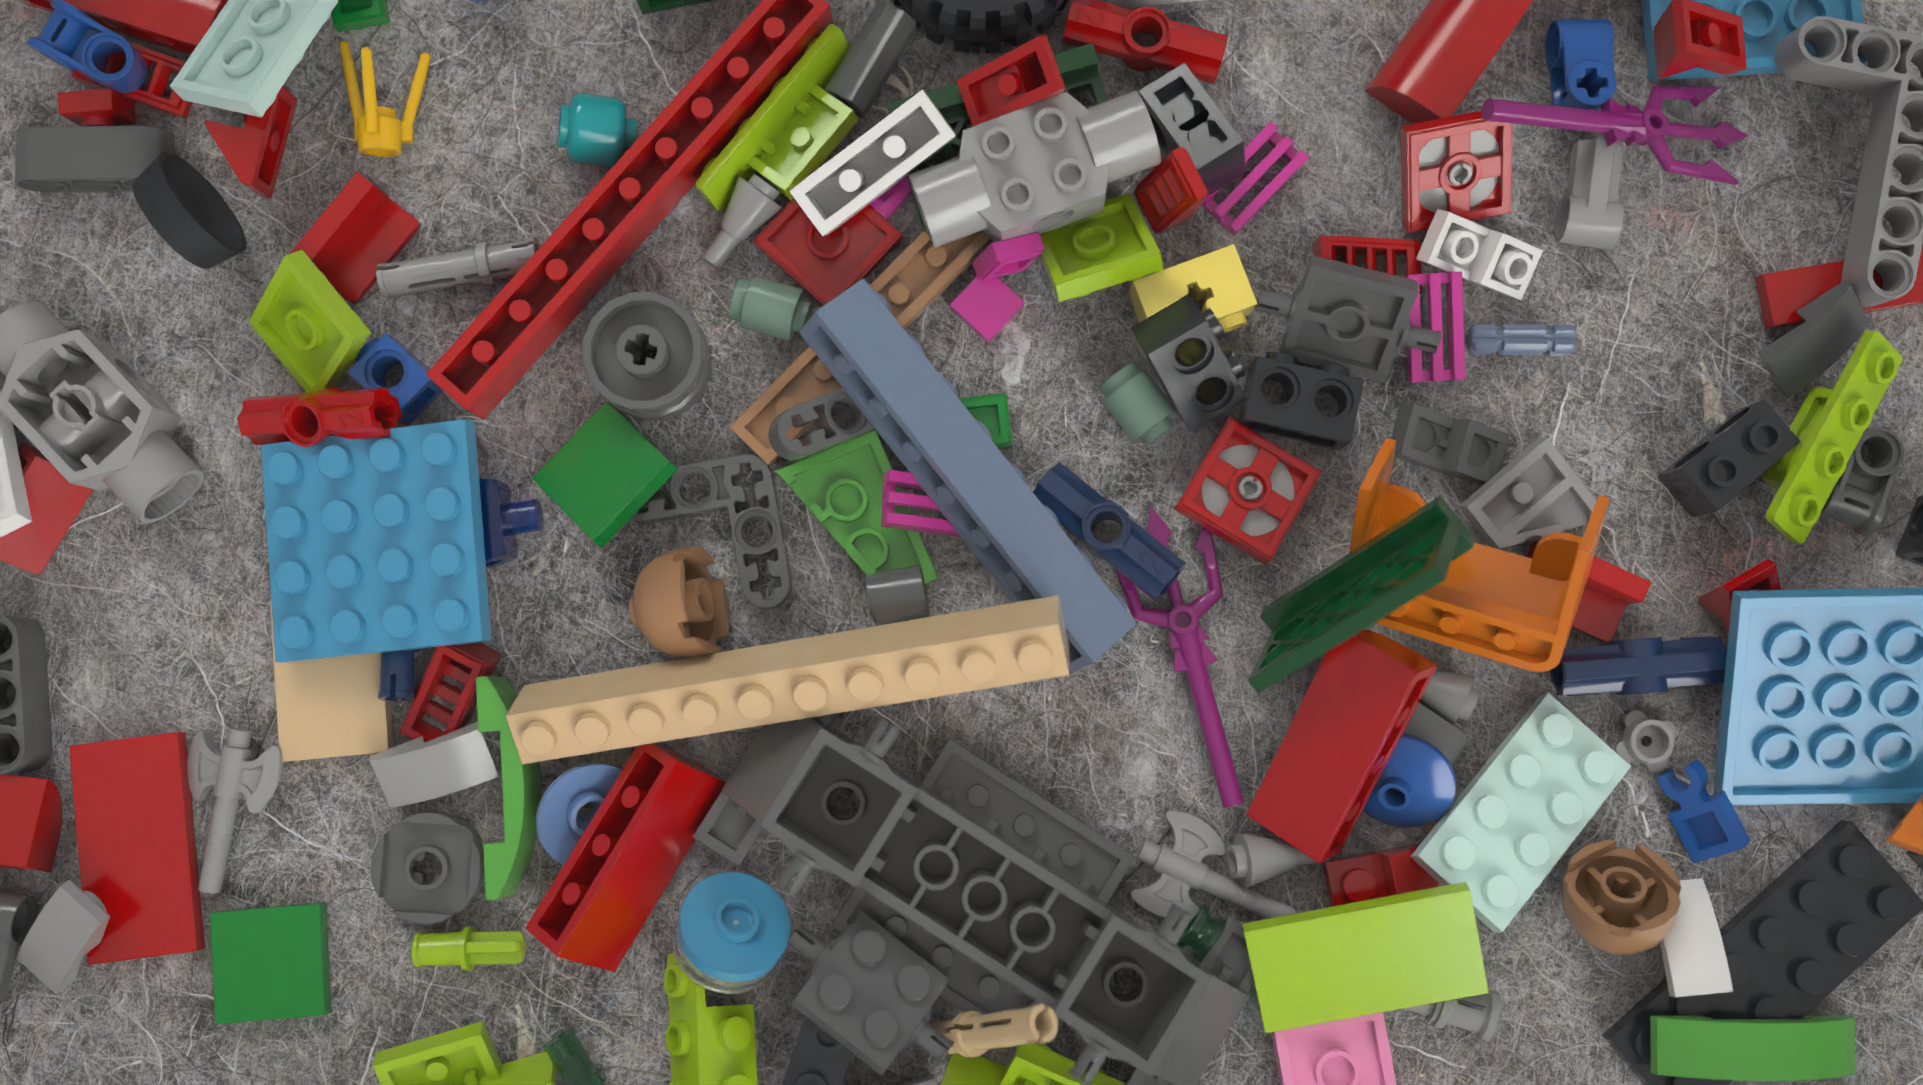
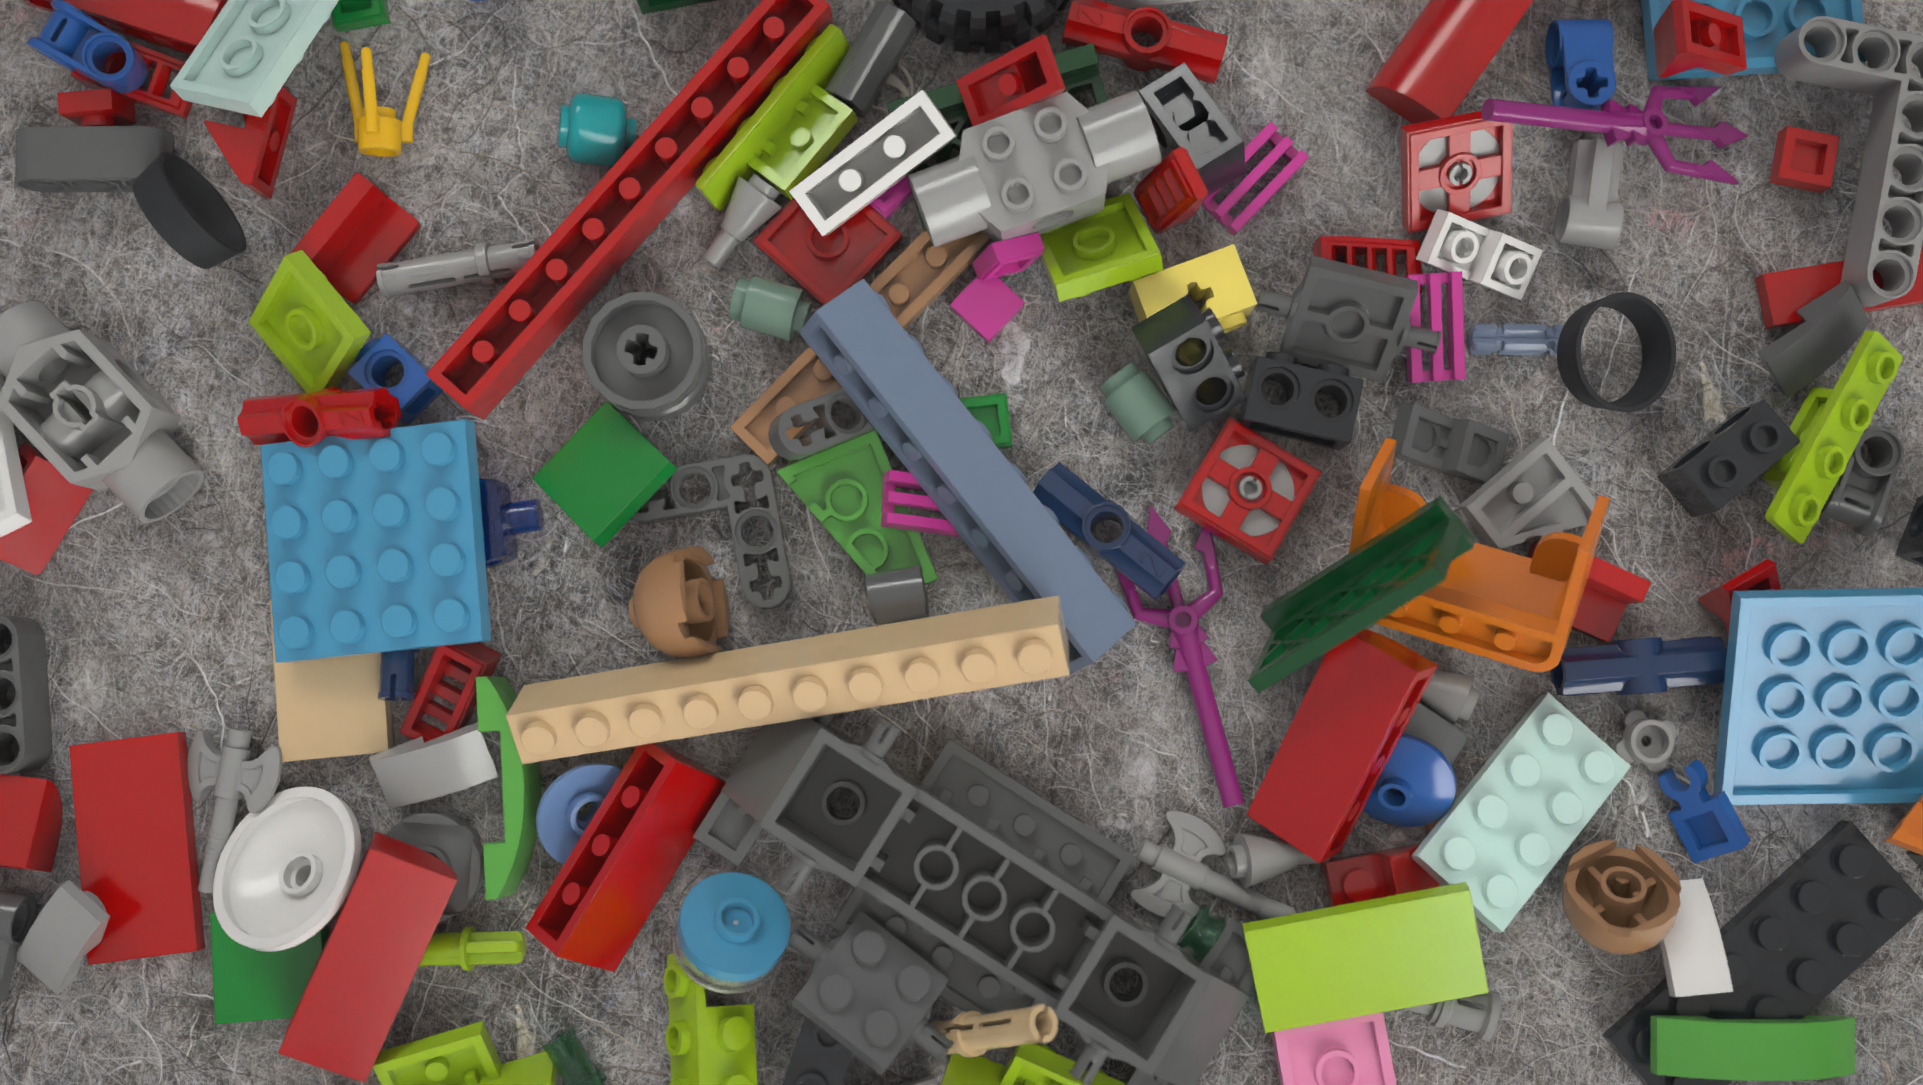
none -> white dish [213,786,361,951]
none -> red brick [278,832,457,1083]
none -> black tyre [1557,292,1676,412]
none -> red plate [1769,126,1840,193]

